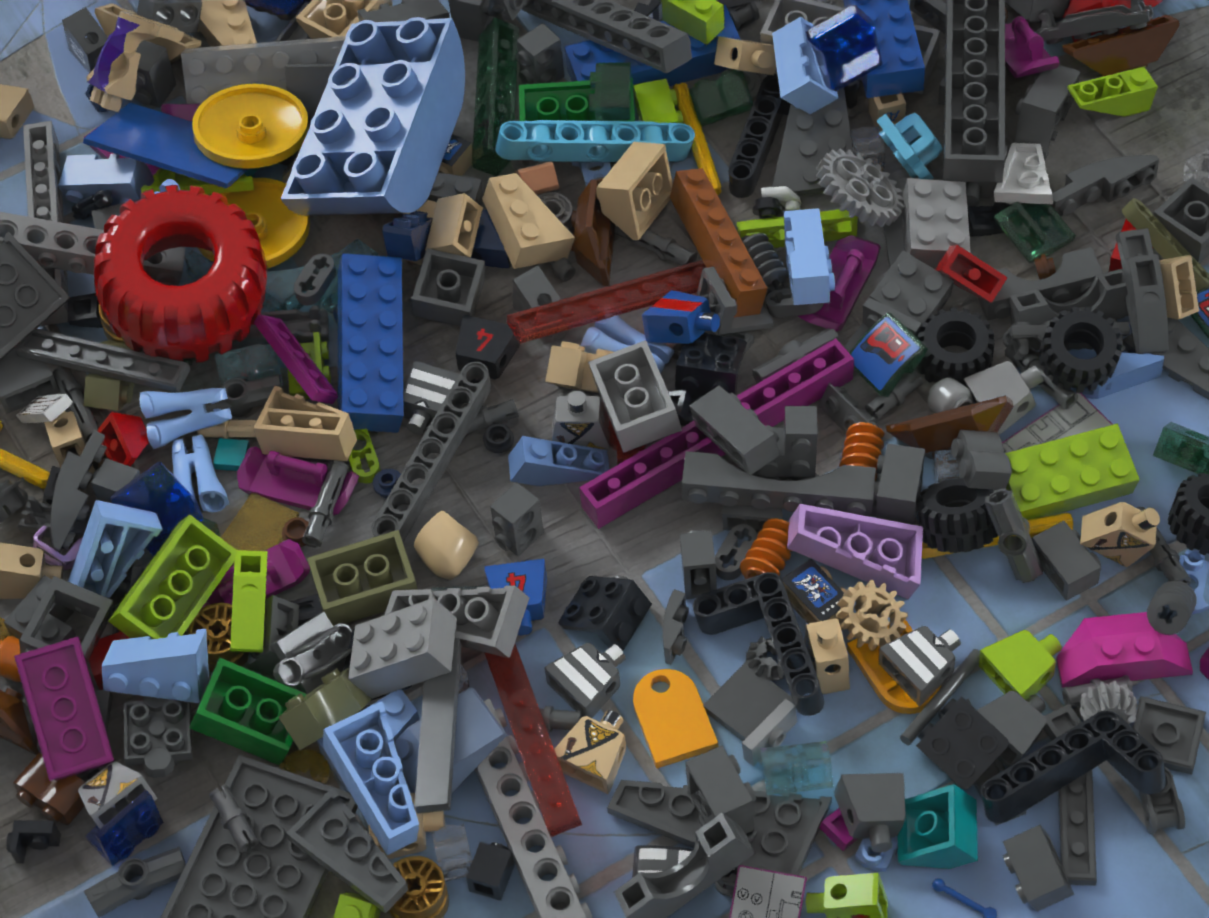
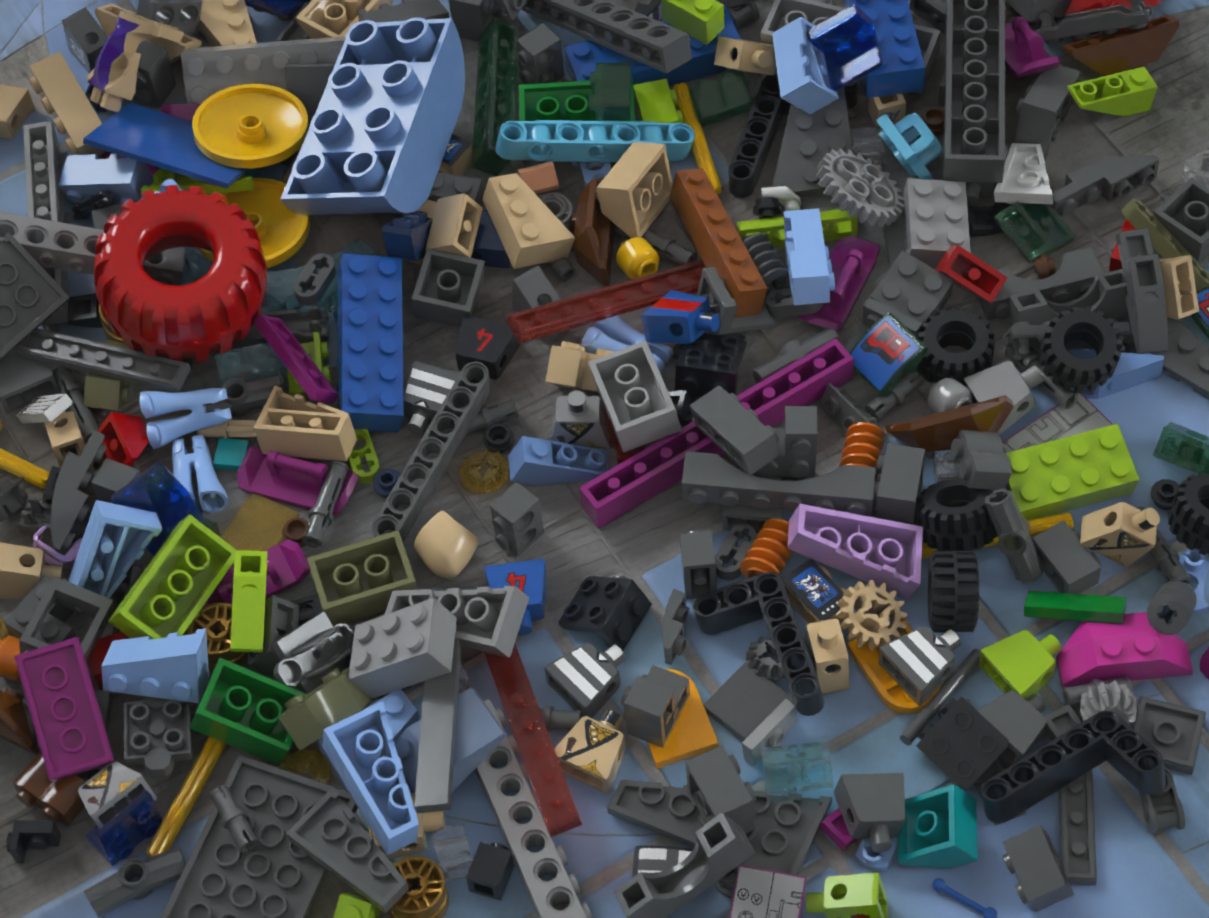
none -> tan wedge [29,52,108,156]
none -> yellow axle [146,737,227,858]
none -> clear yellow gear [460,448,509,493]
none -> yellow head [616,237,660,281]
none -> dark grey brick [621,665,690,748]
none -> reddish brown plate [920,107,944,134]
none -> black tyre [928,551,979,632]
none -> green tile [1024,590,1126,624]
none -> black plate [1151,479,1180,510]

